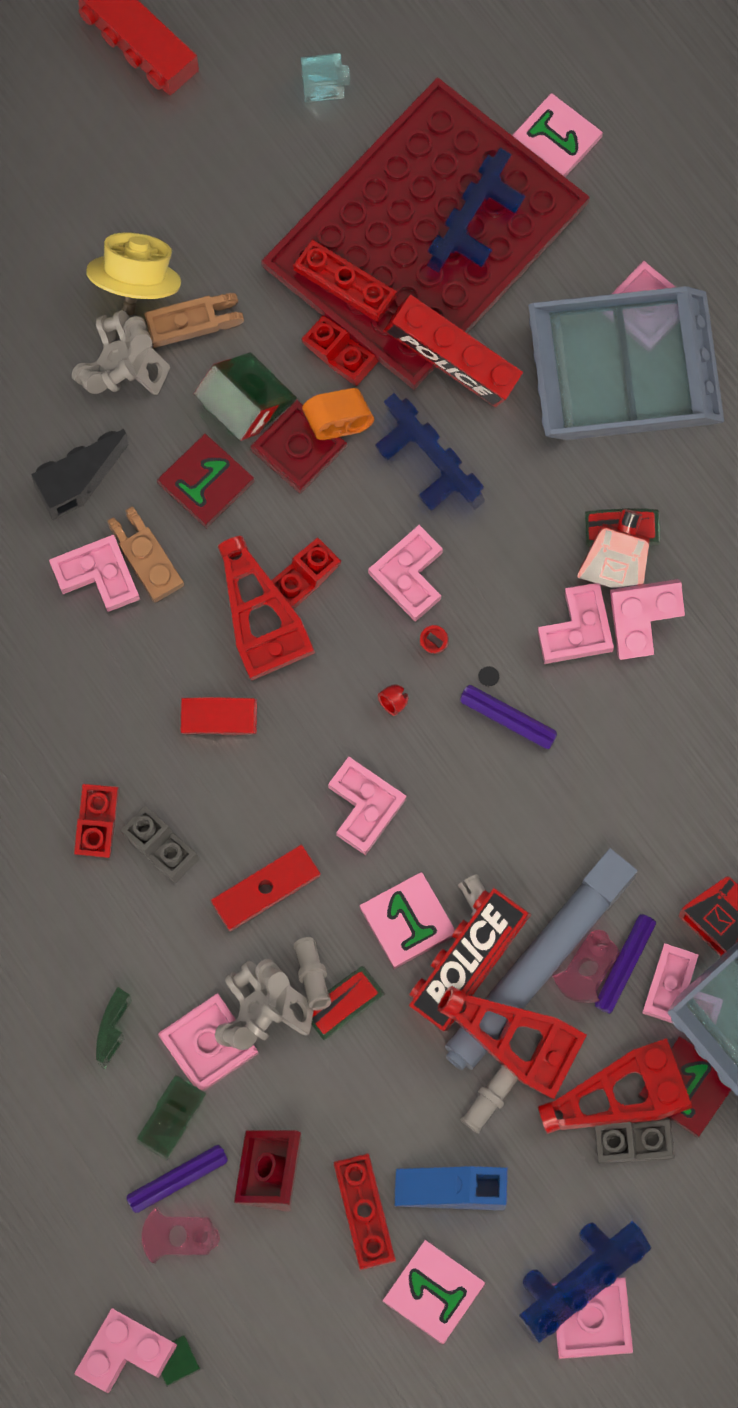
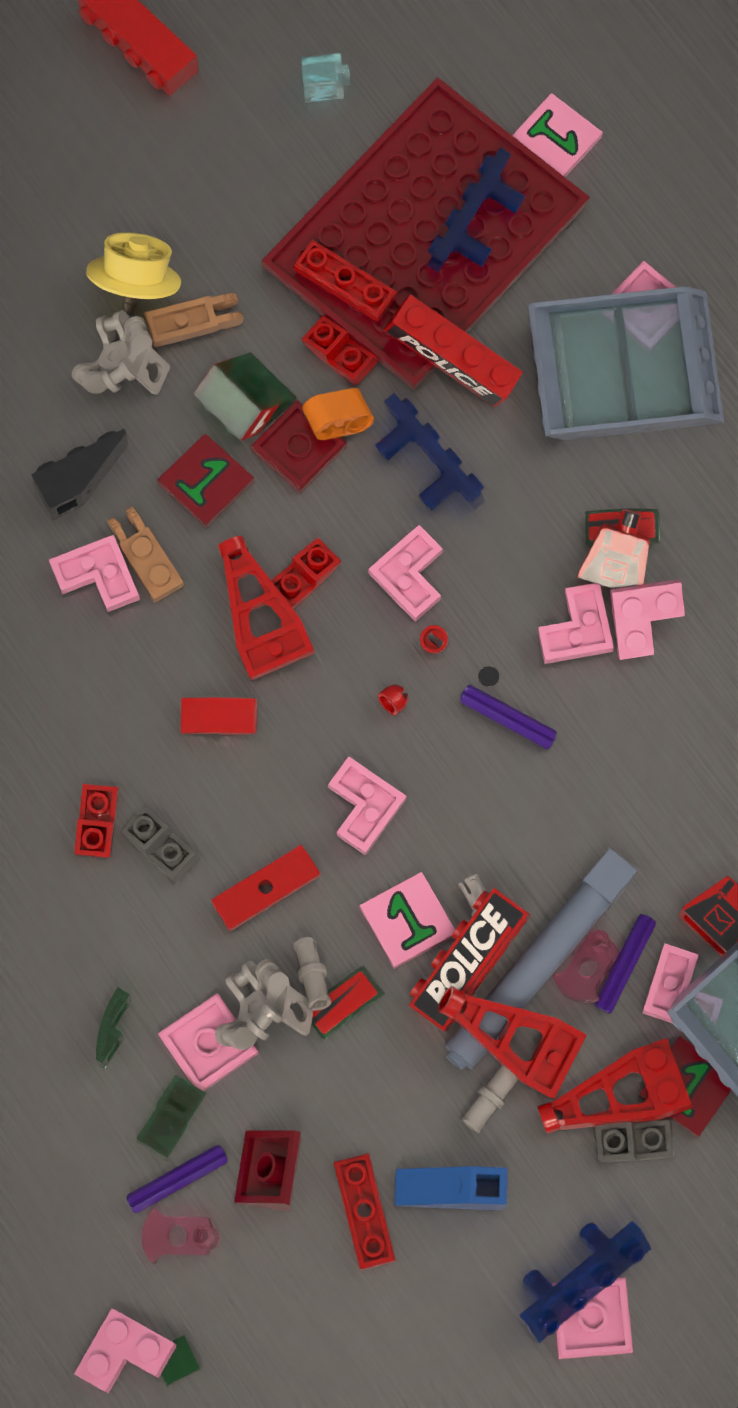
bright pink tile [383,1240,485,1345] -> none

